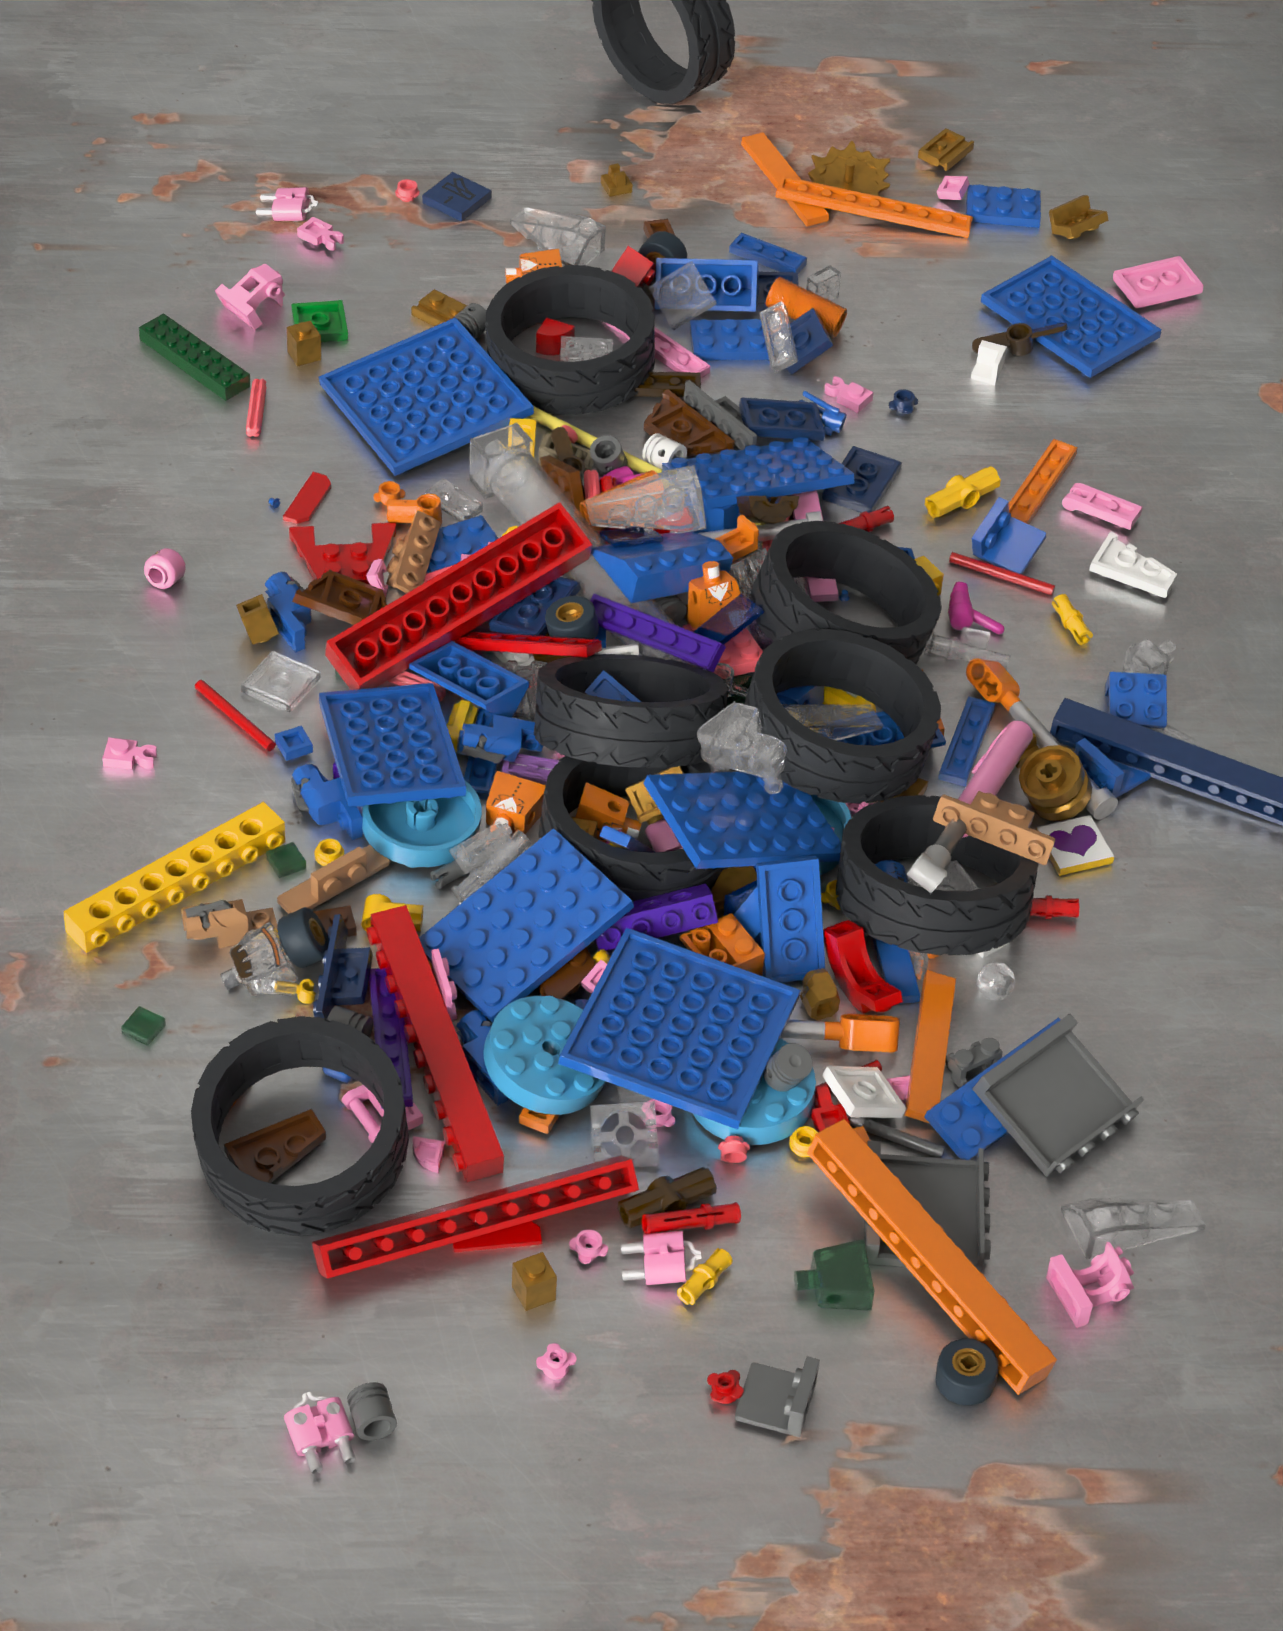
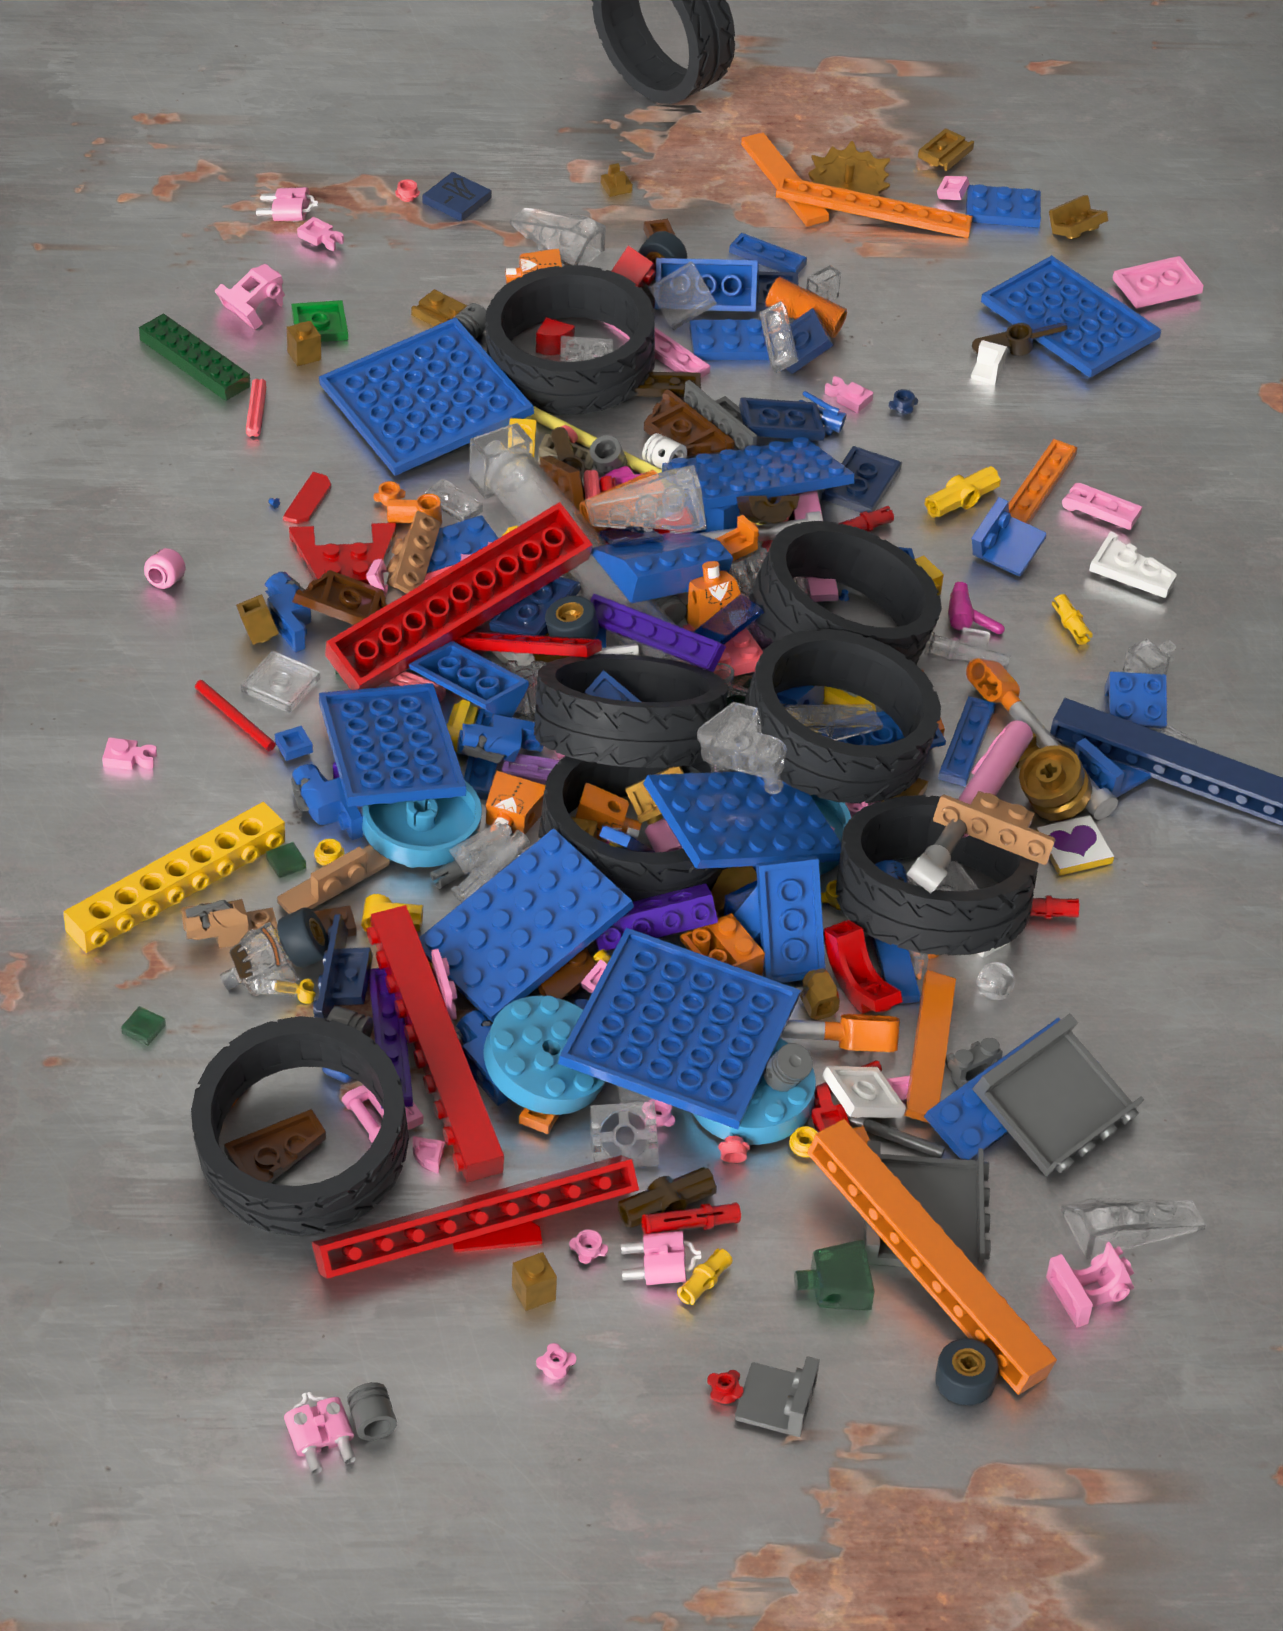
red bar [949,552,1055,596] -> none

